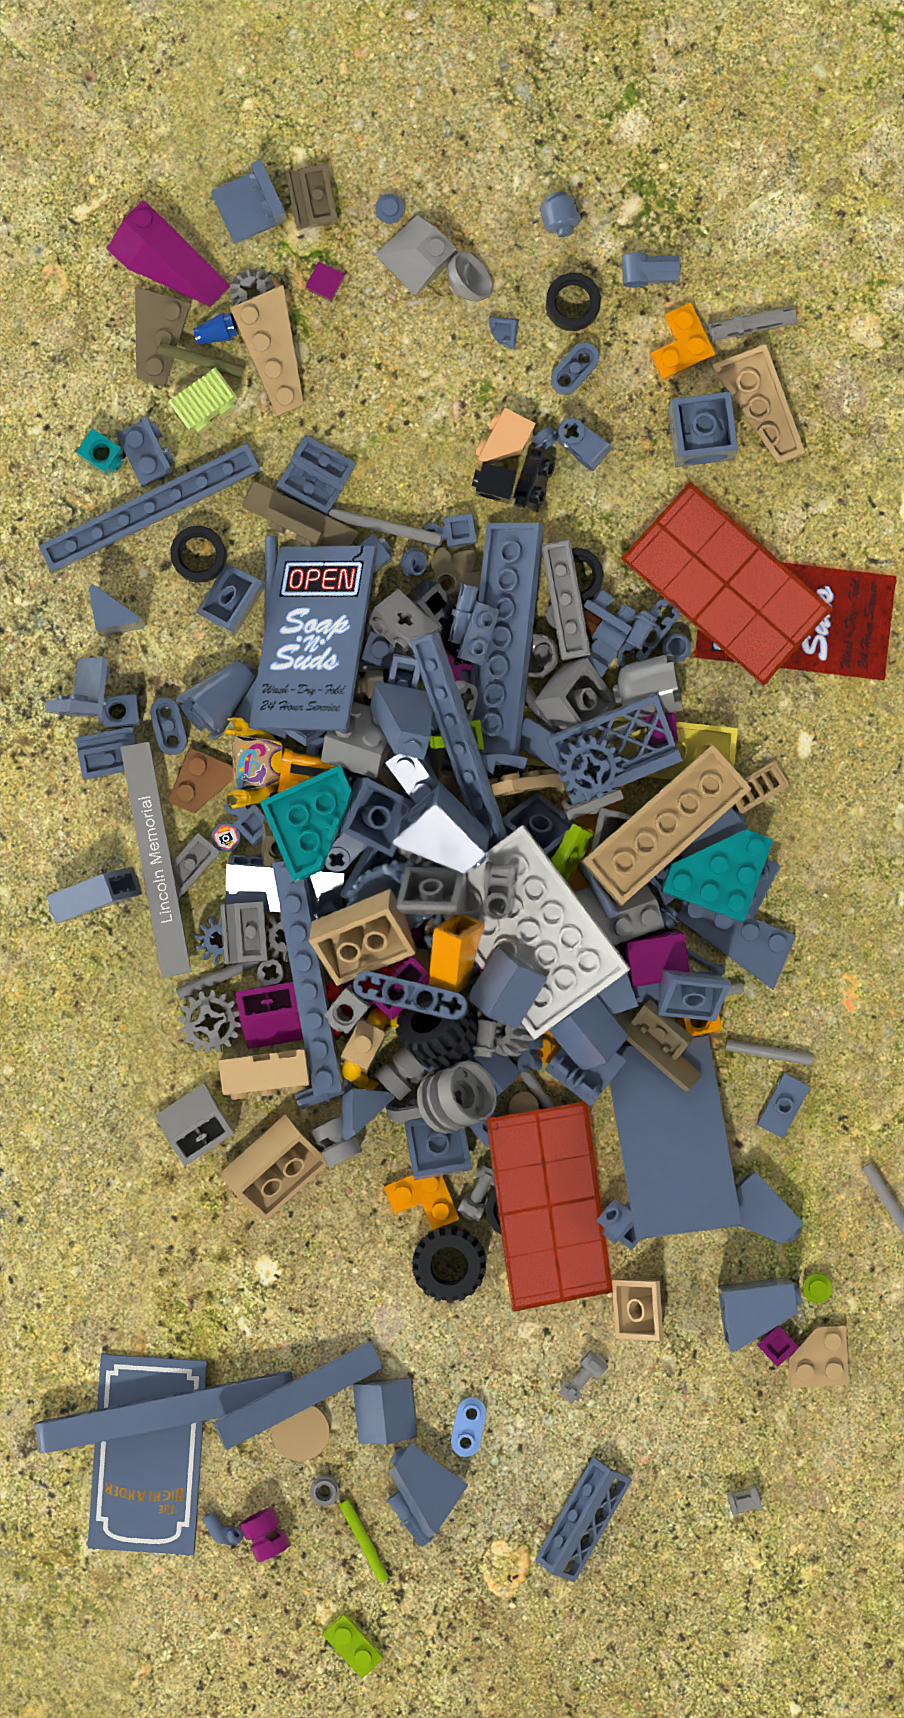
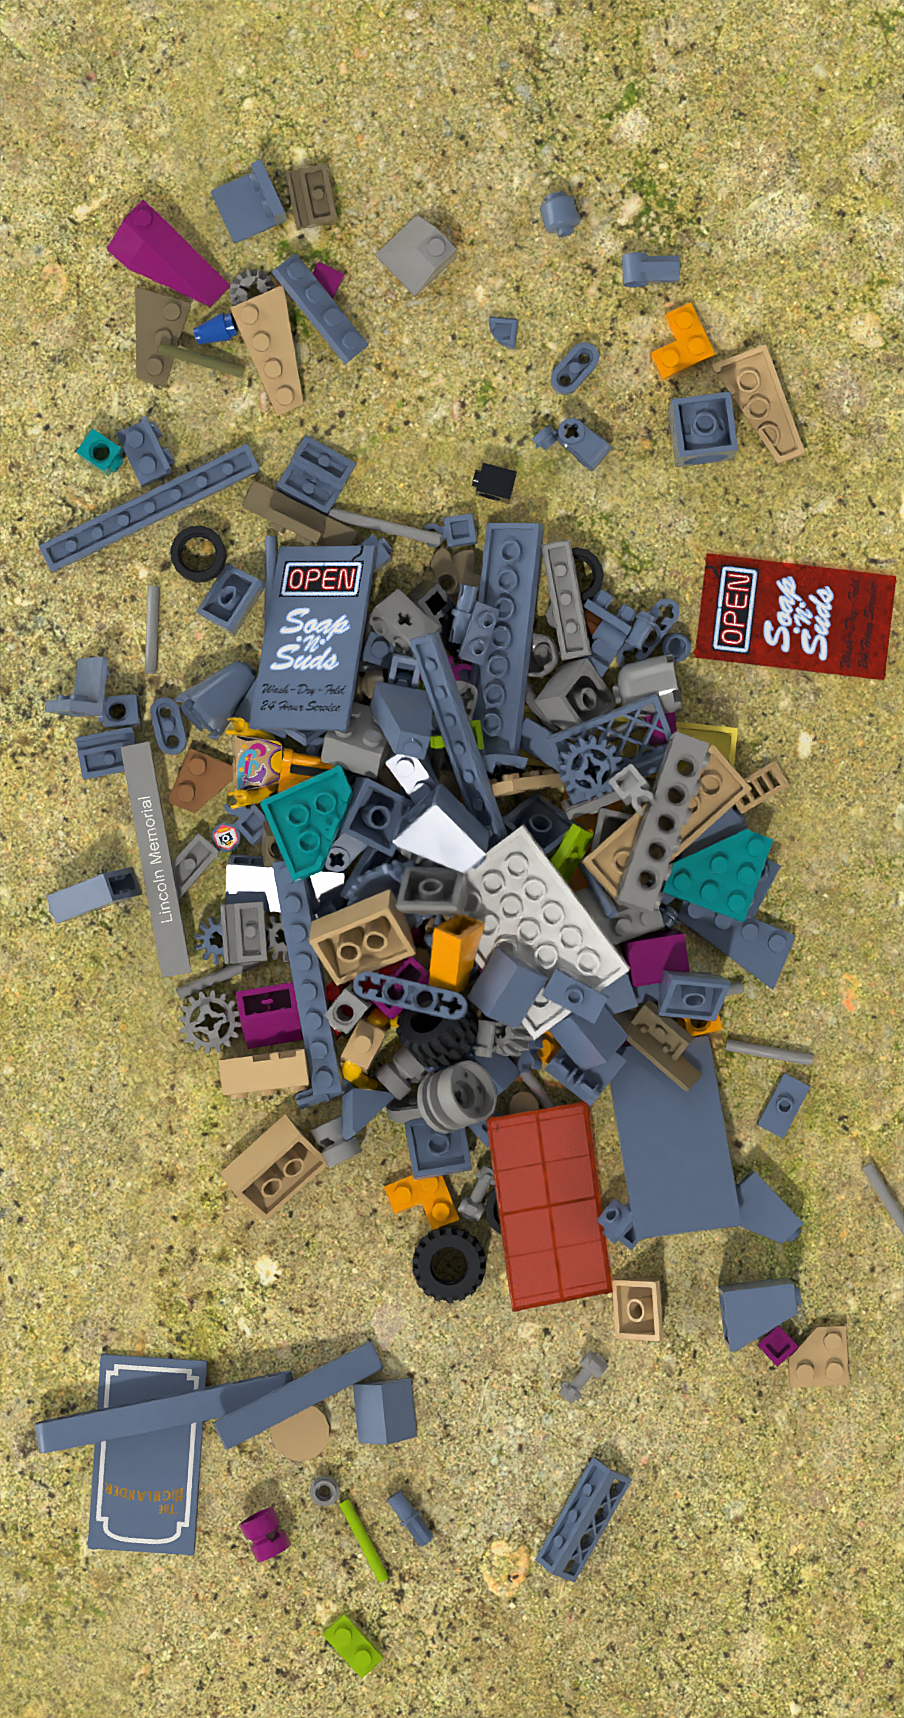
sand blue slope [89,584,147,636] -> none
light grey slope [155,1083,237,1166] -> none
yellowish green brick [168,367,238,434] -> none
sand blue arm [202,1511,243,1546] -> none
light grey bush [257,959,285,986] -> none
sand blue plate [375,194,404,224] -> none
sand blue slope [389,1443,468,1538] -> none
sand blue plate [401,548,427,576] -> none
light grey piece [447,251,493,302] -> none
light blue plate [451,1397,486,1457] -> none
light nougat slope [475,408,536,466] -> none
light grey piece [483,862,518,920] -> none
black hinge [513,449,555,513] -> none
black tyre [545,272,601,331] -> none
clear red piece [620,482,833,686] -> none
sand blue hinge [687,949,725,976] -> none
light grey pin [708,305,797,342] -> none
light grey bush [726,1484,762,1518] -> none
lime plate [802,1273,832,1303] -> none
none -> light grey bar [145,586,159,674]
none -> sand blue plate [272,253,369,364]
none -> sand blue plate [542,968,609,1024]
none -> light grey plate [608,763,657,816]
none -> light grey brick [614,731,711,914]

